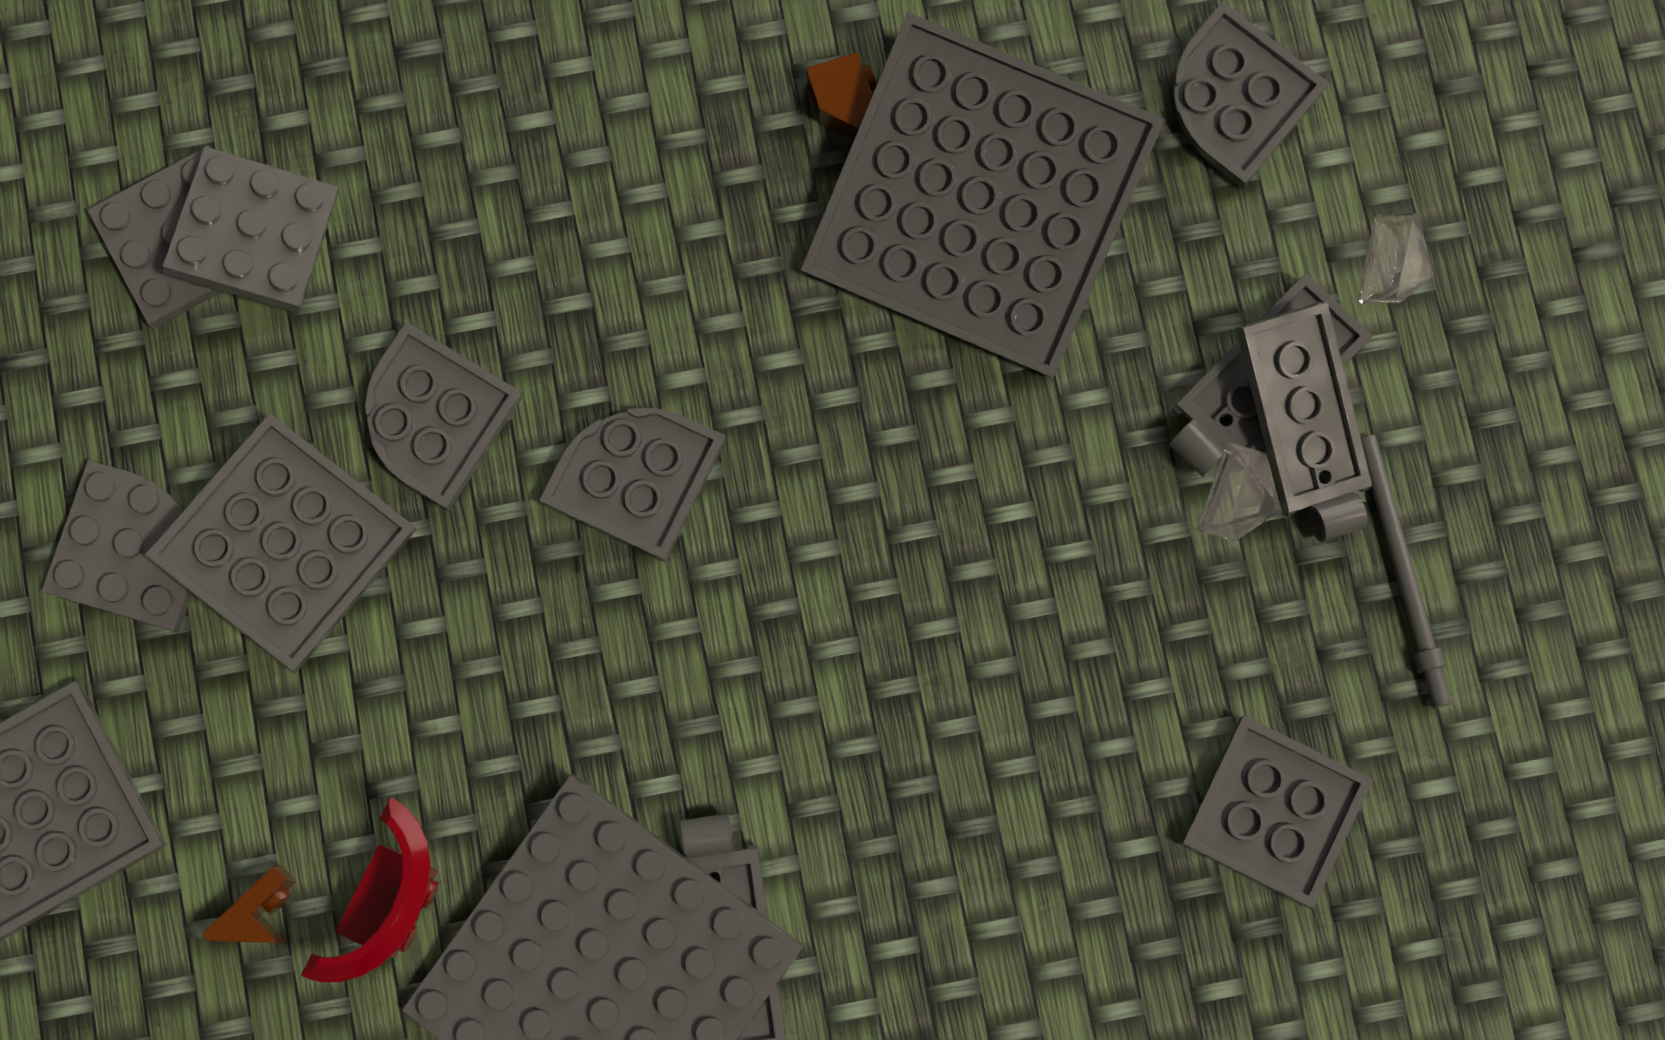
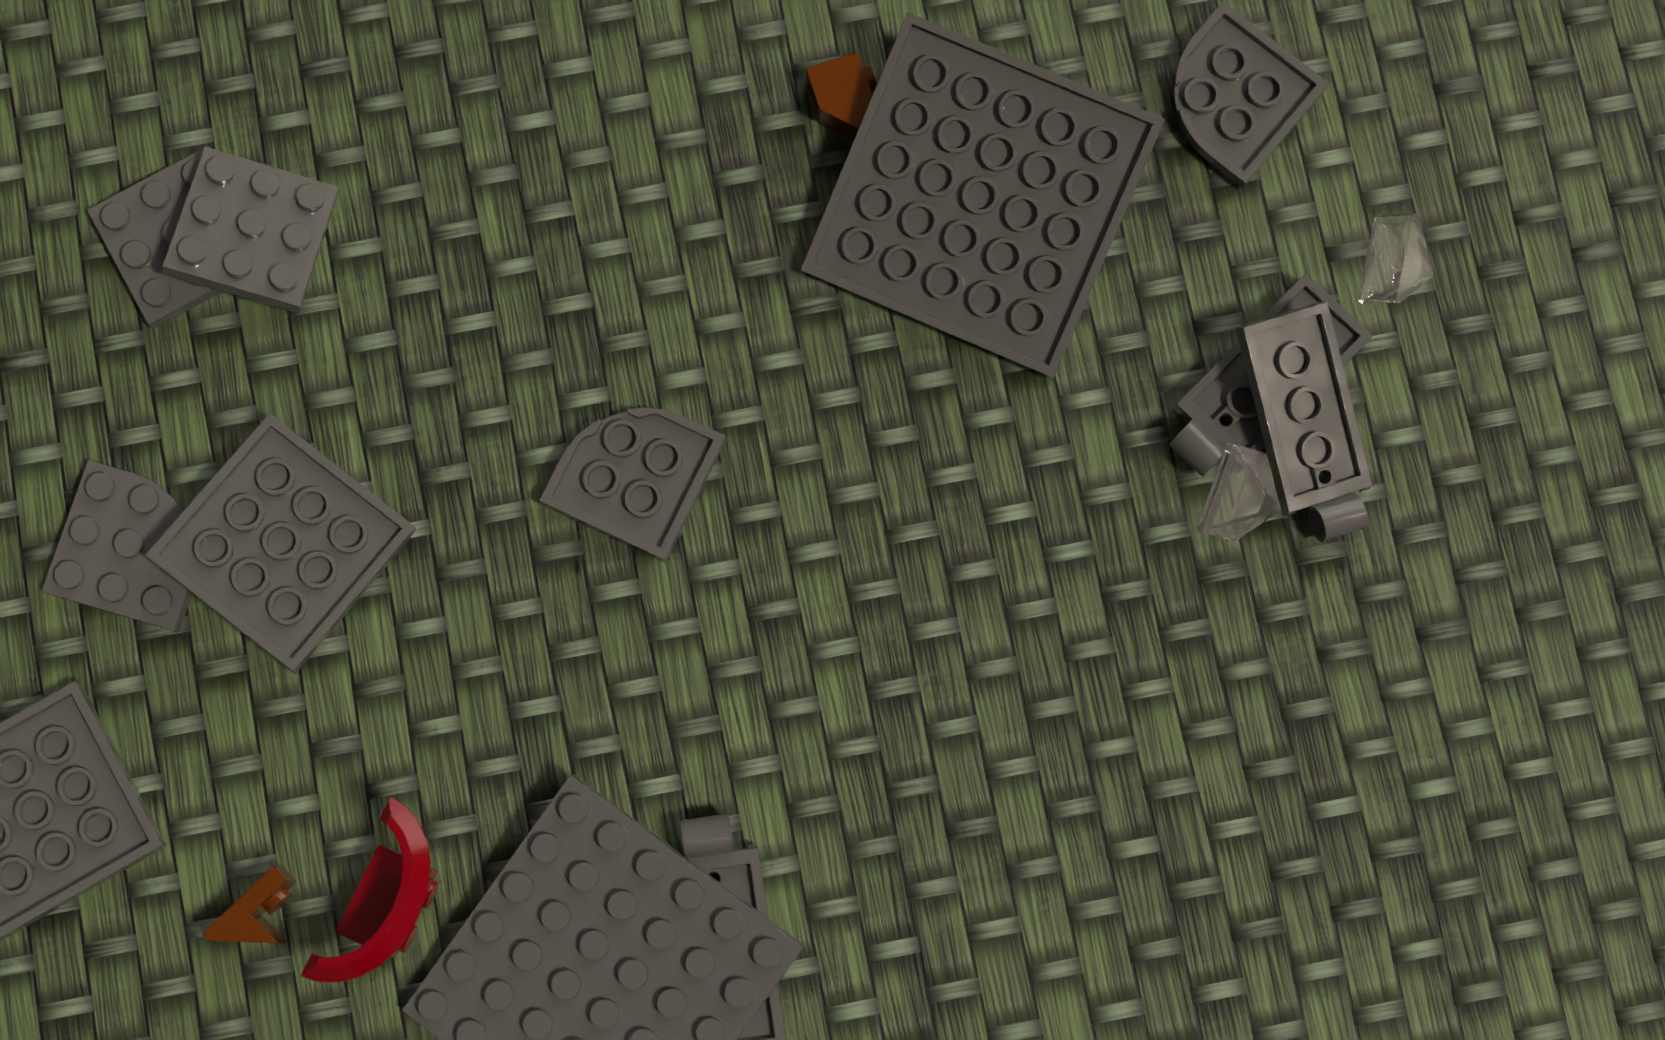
dark grey plate [365,322,524,511] -> none
dark grey plate [1181,715,1373,909] -> none
dark grey bar [1361,435,1452,708] -> none

